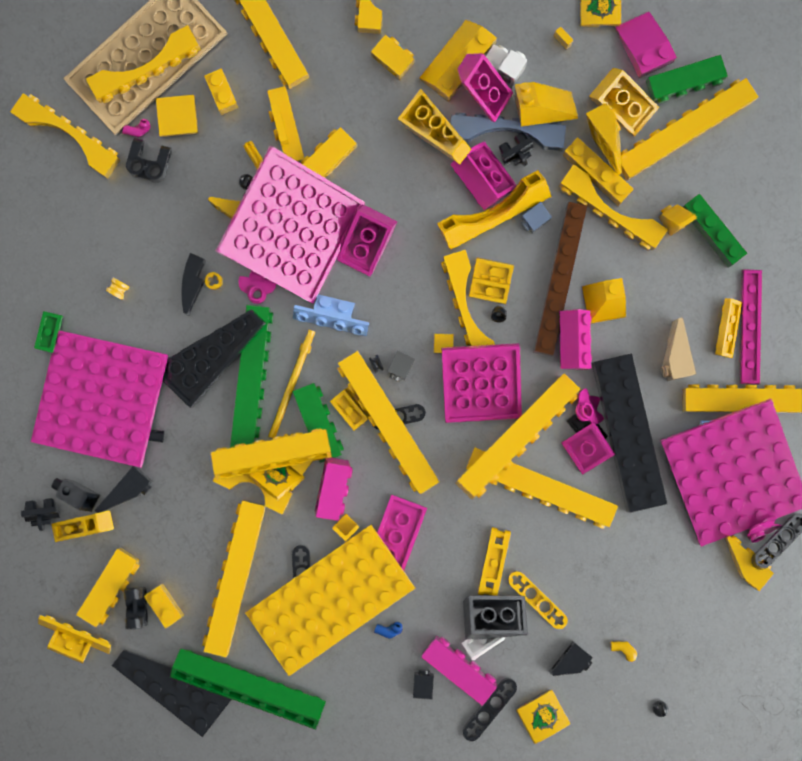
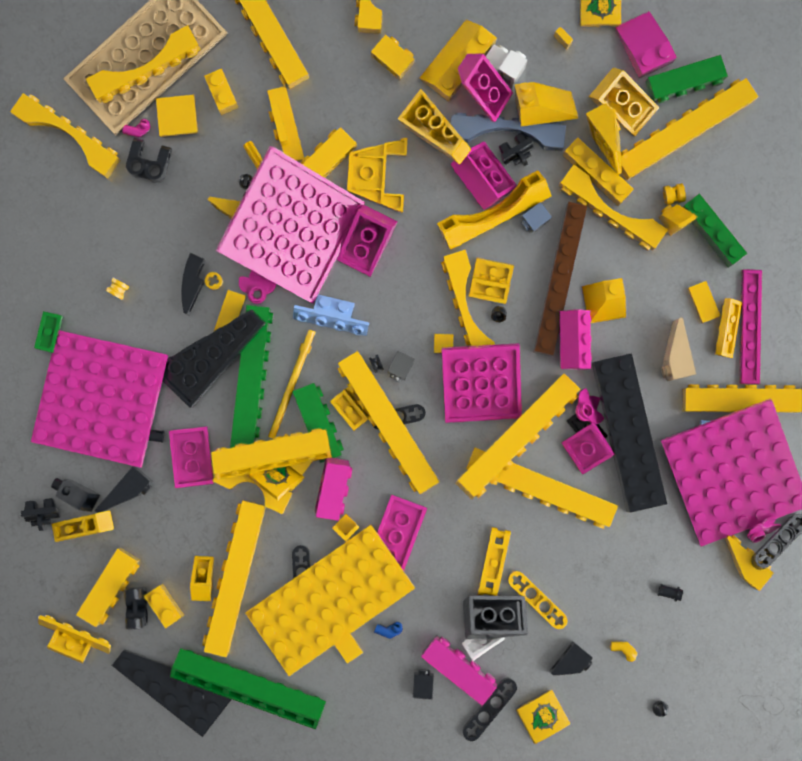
none -> dark pink plate [169,427,214,488]
none -> yellow slope [190,556,214,601]
none -> yellow tile [213,290,246,332]
none -> yellow tile [335,634,363,664]
none -> yellow wing [347,138,408,213]
none -> black pin [658,584,683,602]
none -> yellow wheel [663,183,686,205]
none -> yellow tile [688,281,721,323]

